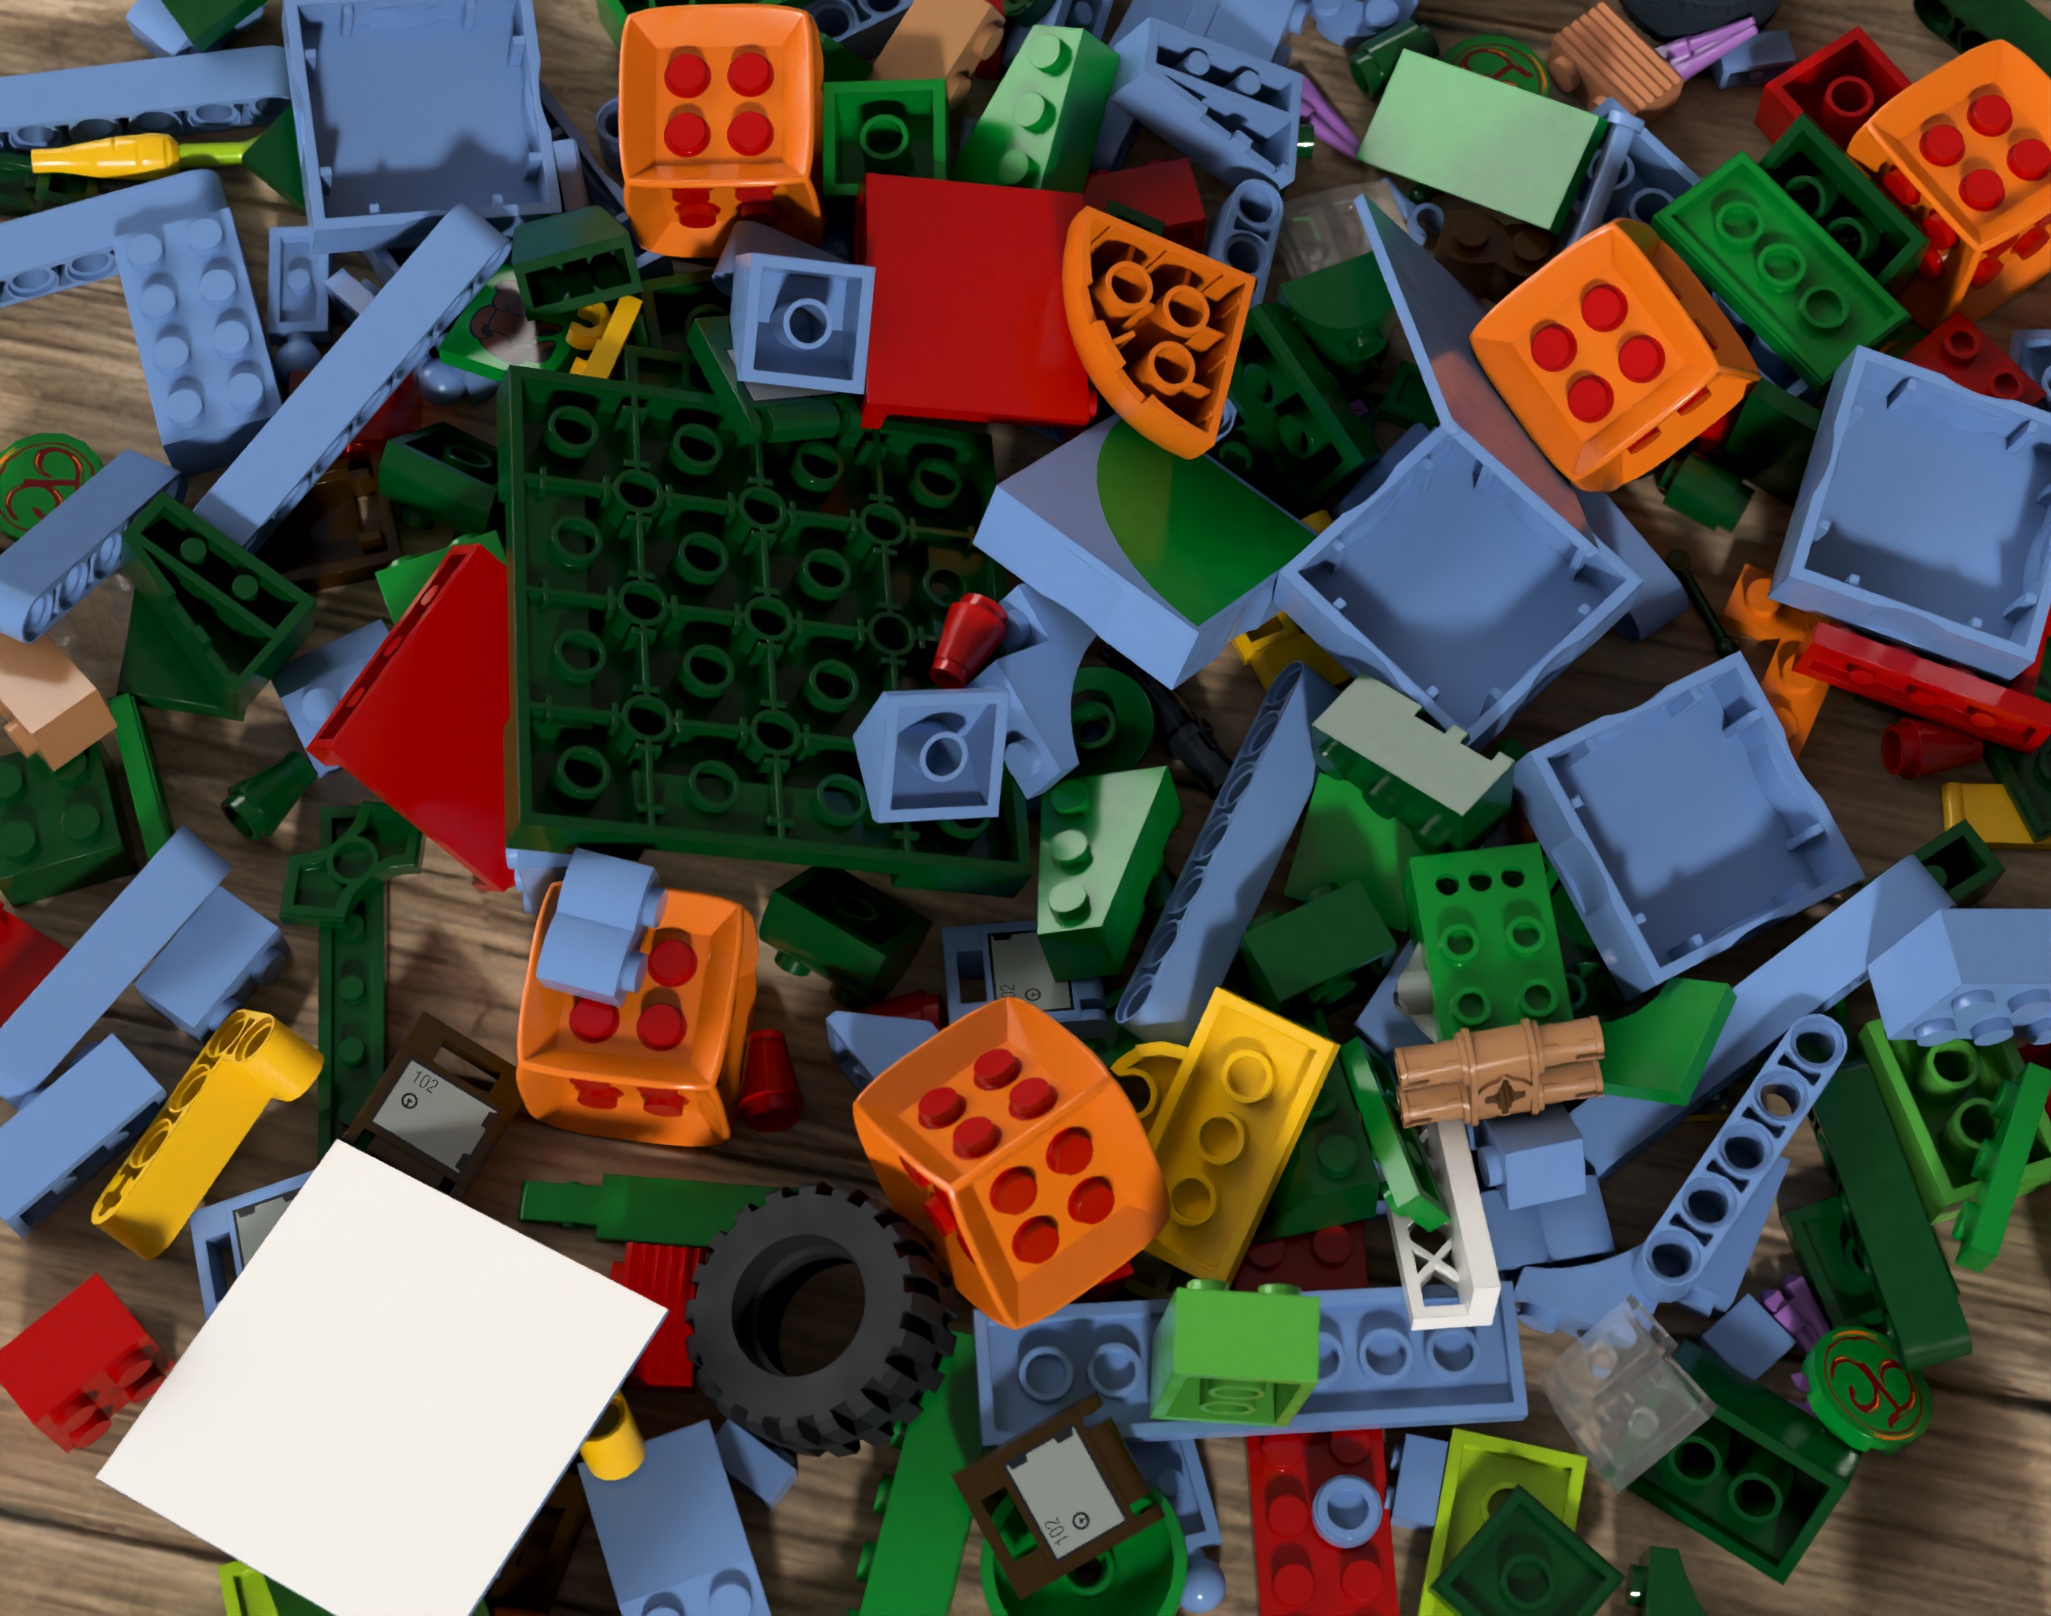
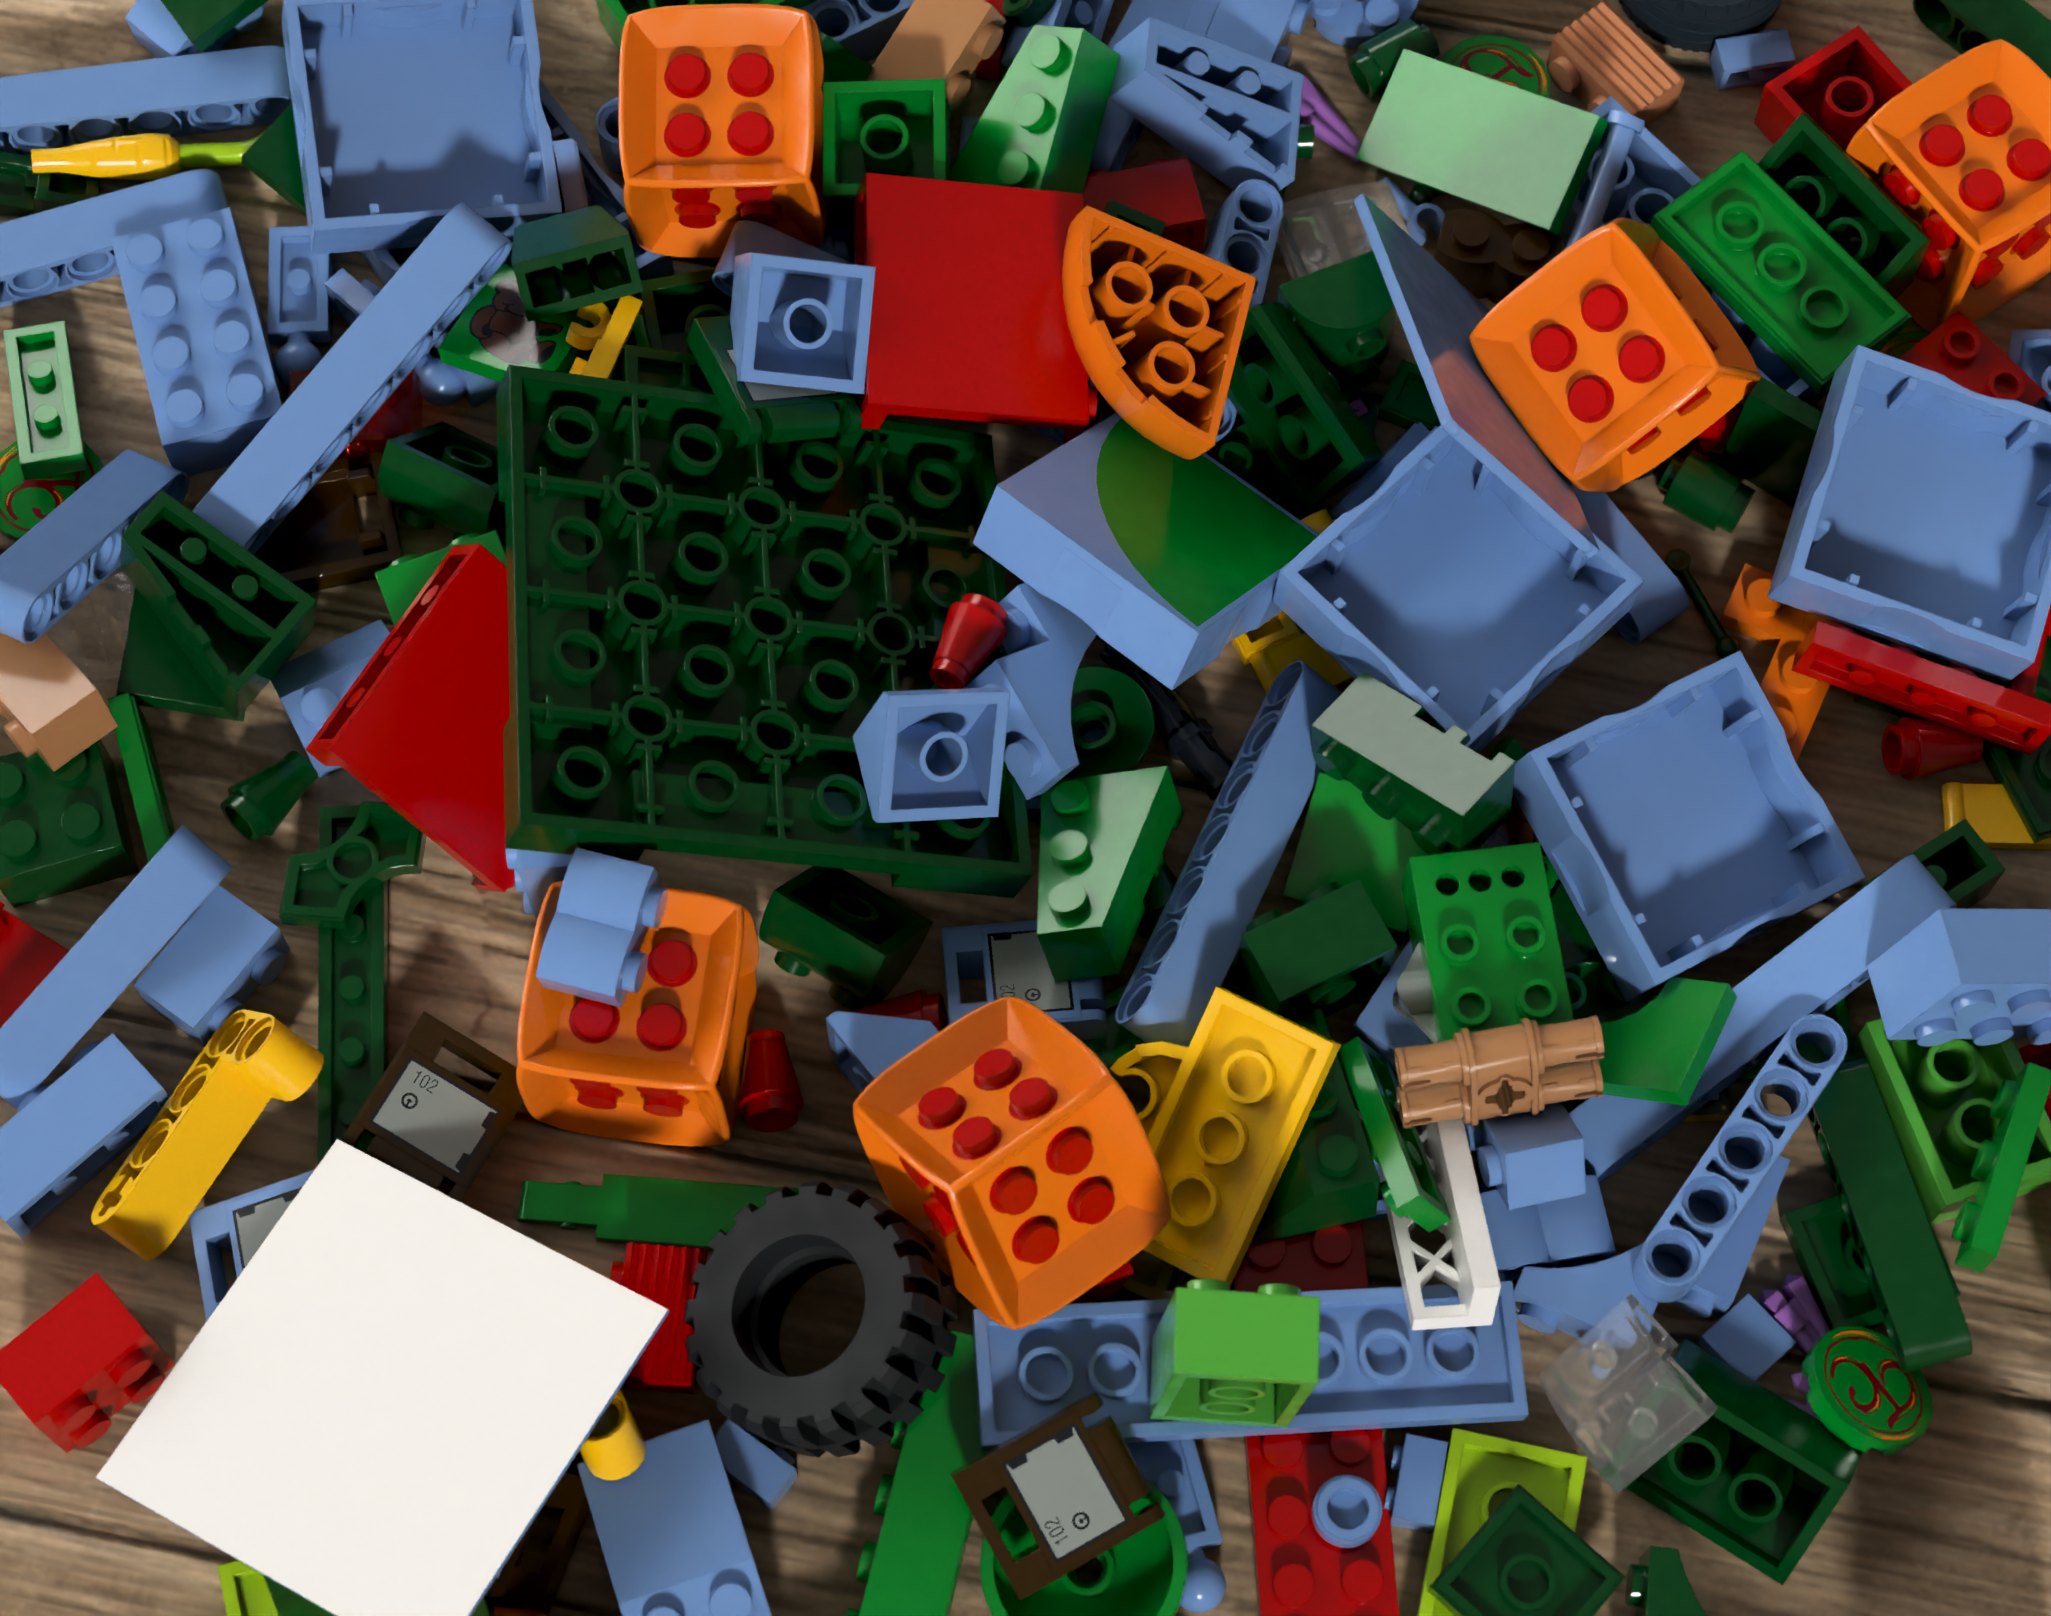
medium lavender piece [1655,16,1758,82] -> none
none -> plate [3,321,88,480]

